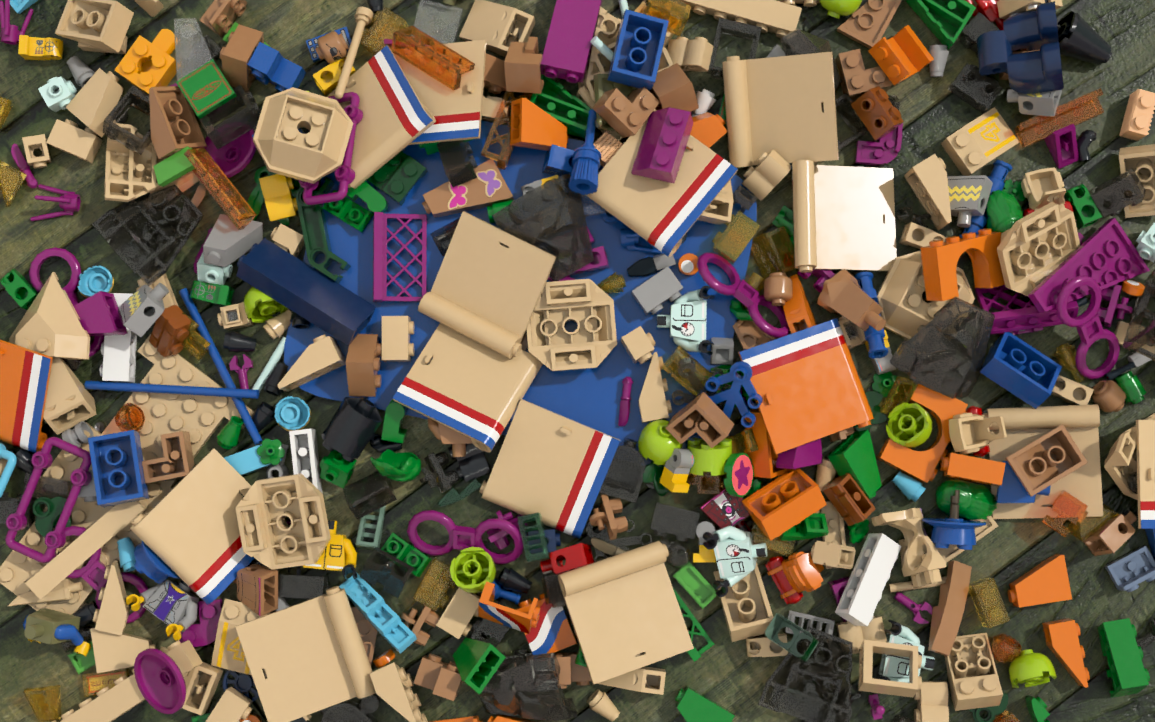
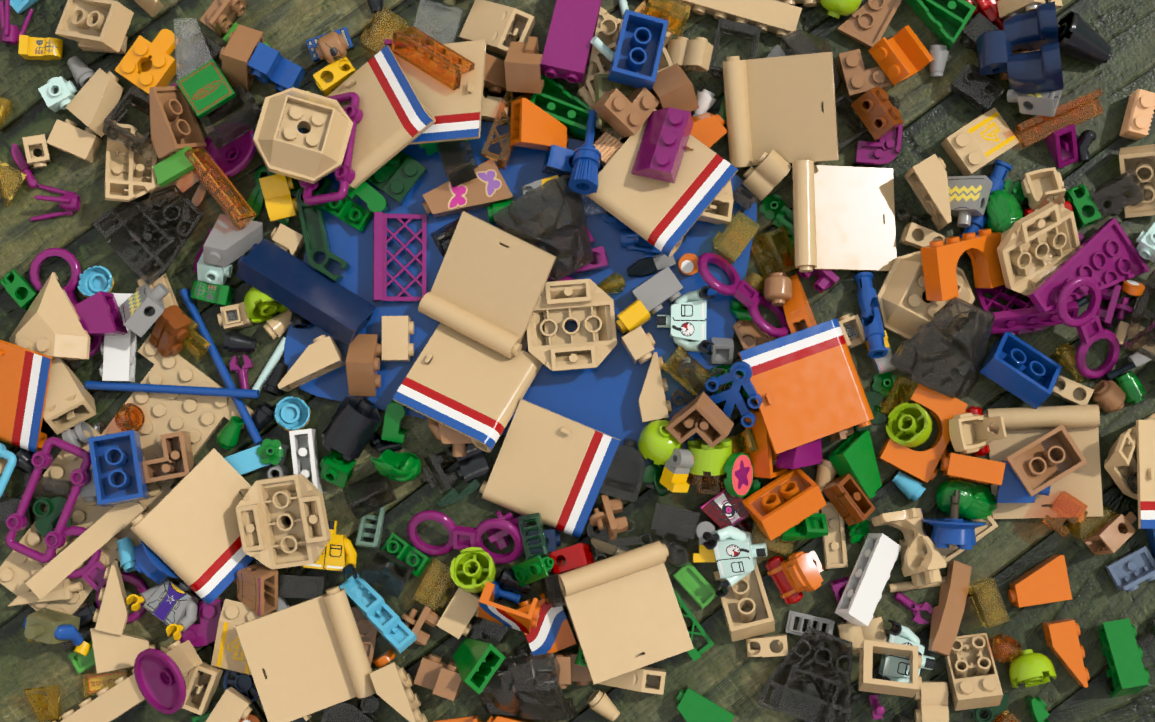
tan piece [334,7,374,99] -> none
magenta piece [618,376,633,427] -> none
sand green piece [765,613,819,662] -> none
tan brick [811,541,856,569] -> none
medium nougat piece [817,269,886,331] -> none
none -> green hinge [512,555,554,587]
none -> yellow brick [616,299,651,334]
none -> green plant [759,194,787,221]

